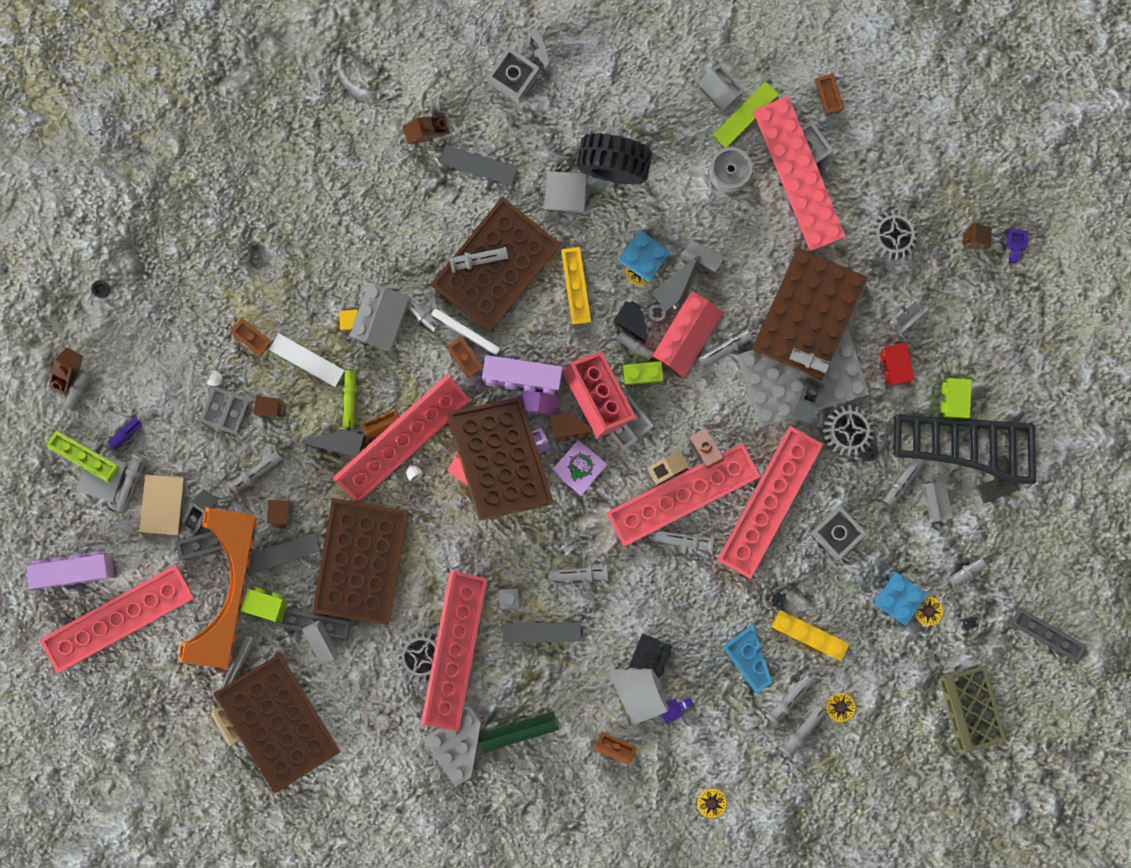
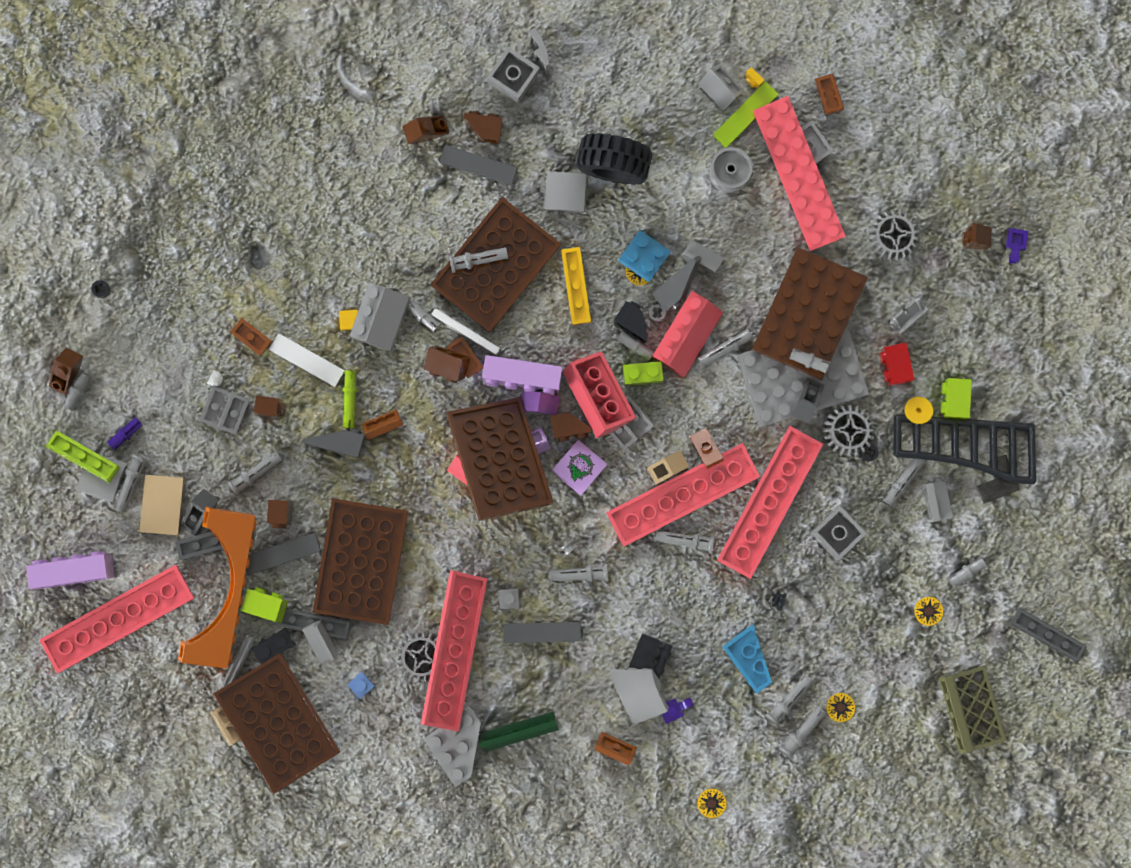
coral plate [333,374,471,503] -> none
white hinge [406,465,423,482] -> none
yellow plate [771,610,849,661] -> none
dark azure plate [873,572,928,626] -> none
black bush [960,617,979,629] -> none
none -> black plate [252,628,295,664]
none -> medium blue plate [347,672,375,699]
none -> reddish brown brick [423,345,470,383]
none -> reddish brown slope [464,111,503,144]
none -> yellow plate [744,67,764,89]
none -> yellow piece [904,397,933,424]

